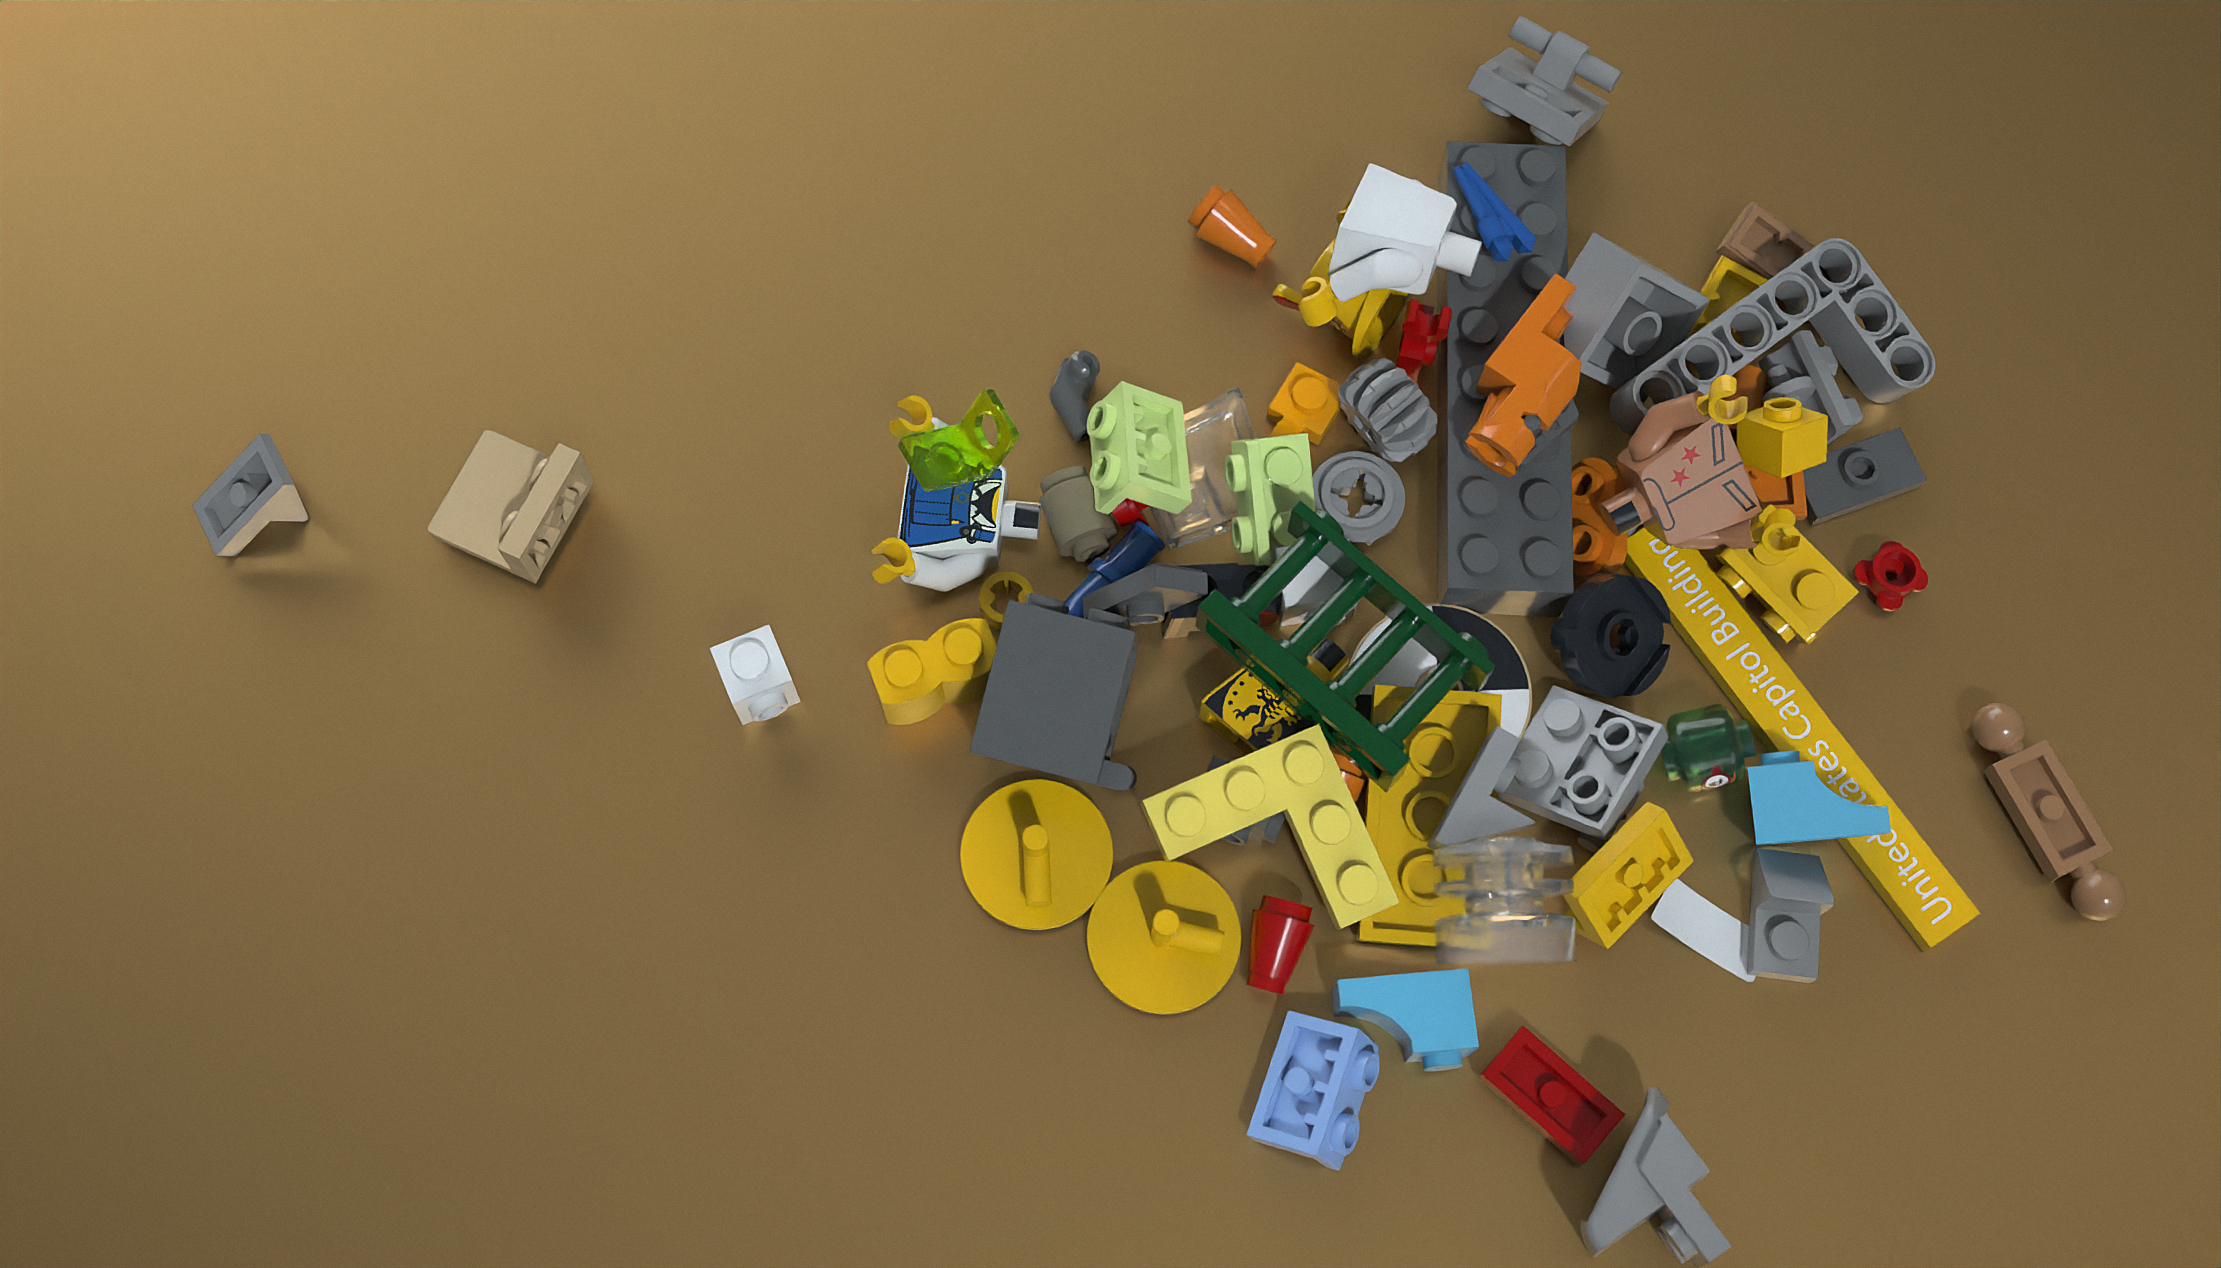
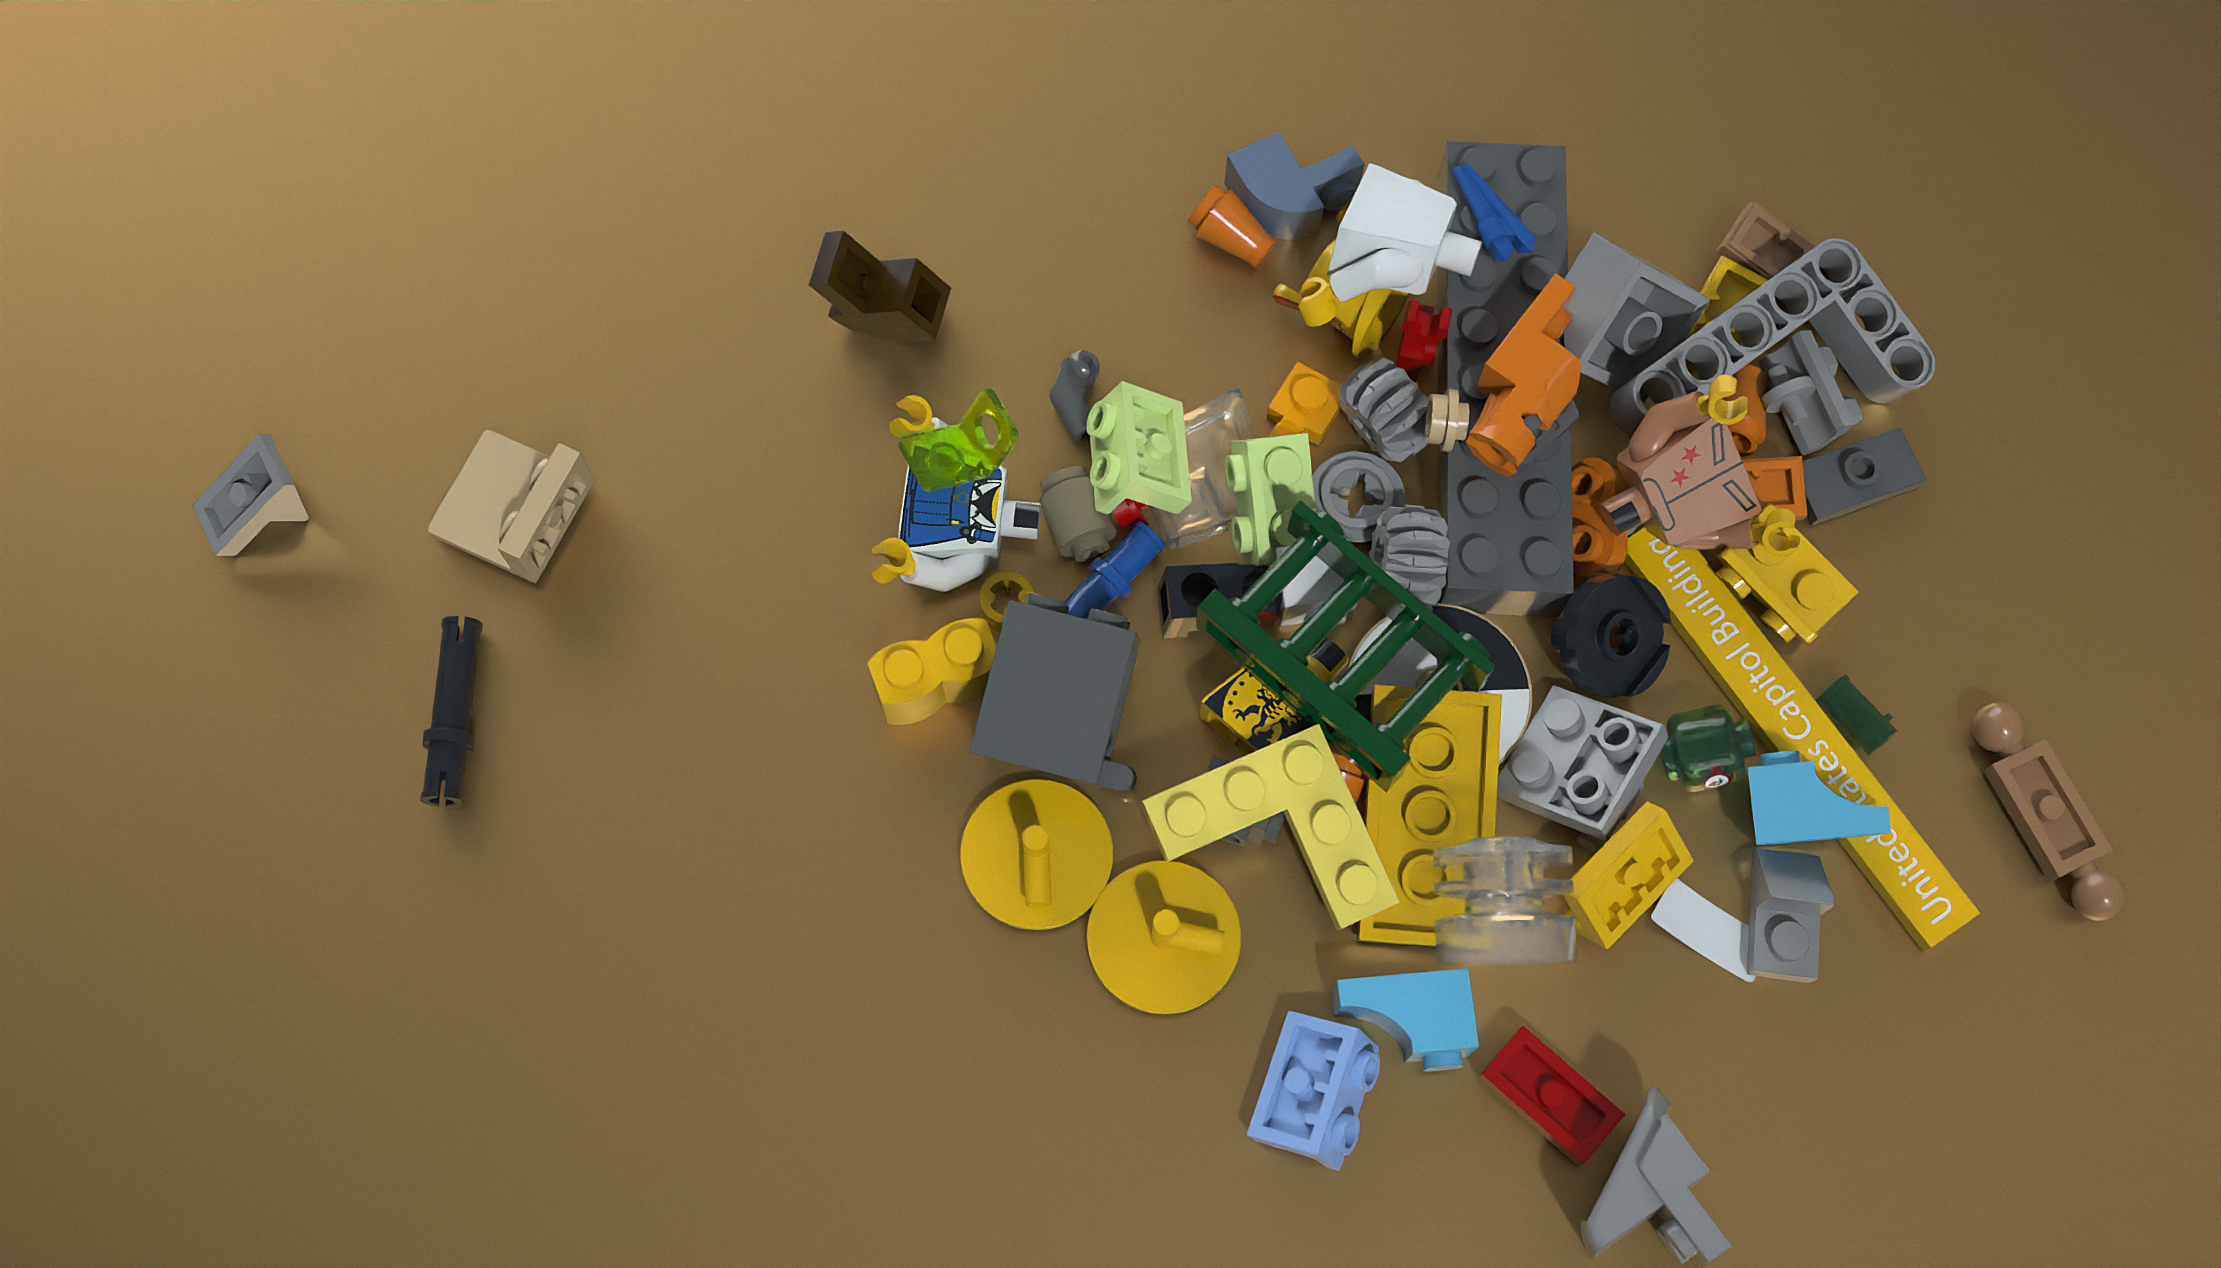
white brick [710,624,801,725] -> none
dark grey plate [1083,563,1208,626] -> none
red cone [1246,895,1315,995] -> none
light grey slope [1427,726,1535,852] -> none
light grey plate [1467,16,1622,146] -> none
yellow plate [1737,398,1828,478] -> none
red plate [1853,541,1928,612] -> none
none -> black pin [420,616,483,807]
none -> dark brown brick [808,230,951,342]
none -> sand blue brick [1224,132,1365,240]
none -> light grey gear [1368,504,1451,608]
none -> tan plate [1425,389,1469,452]
none -> clear green pin [1815,674,1898,756]

